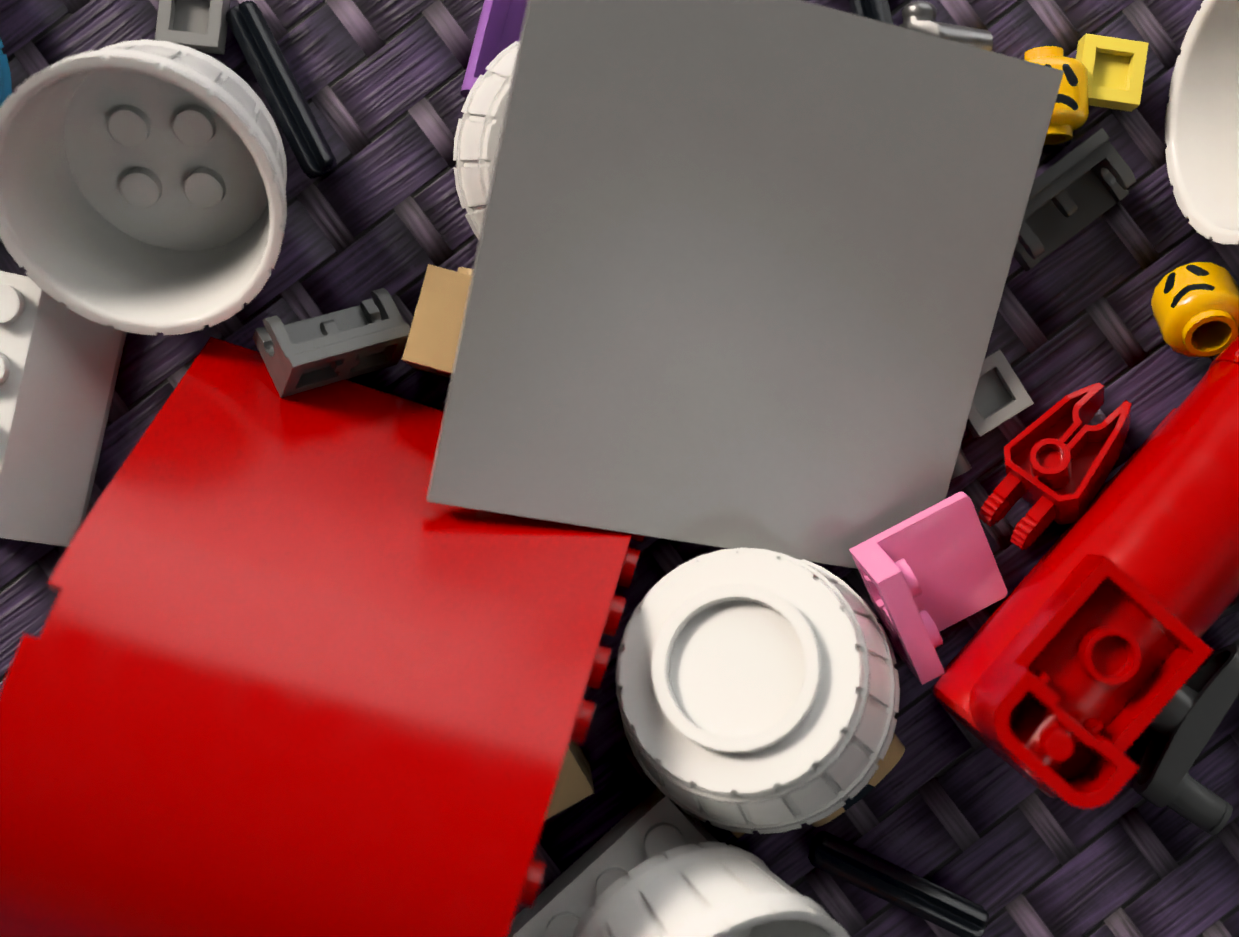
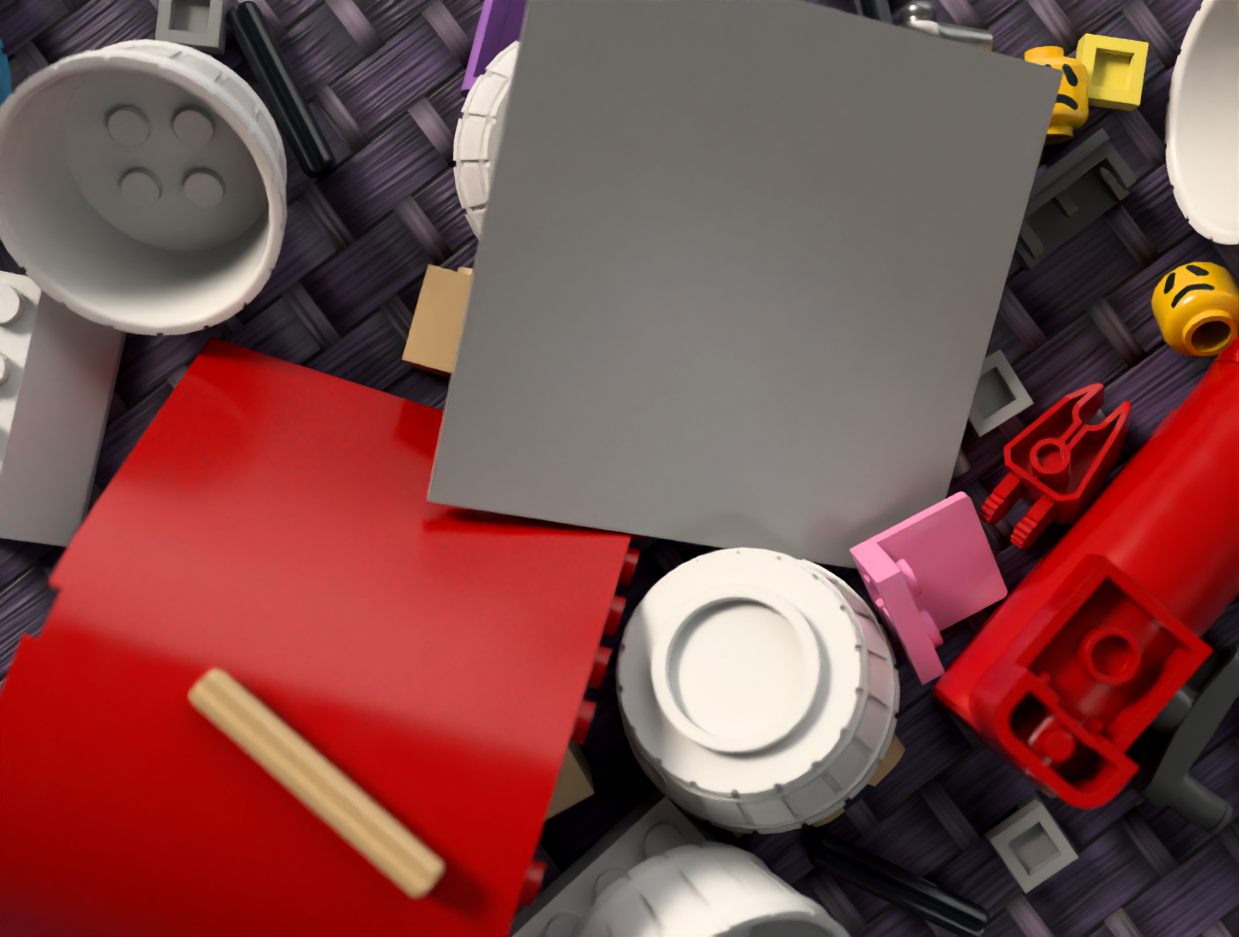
dark grey hinge [252,288,410,398] -> none
none -> tan axle [189,668,445,898]
none -> light grey plate [983,799,1079,893]

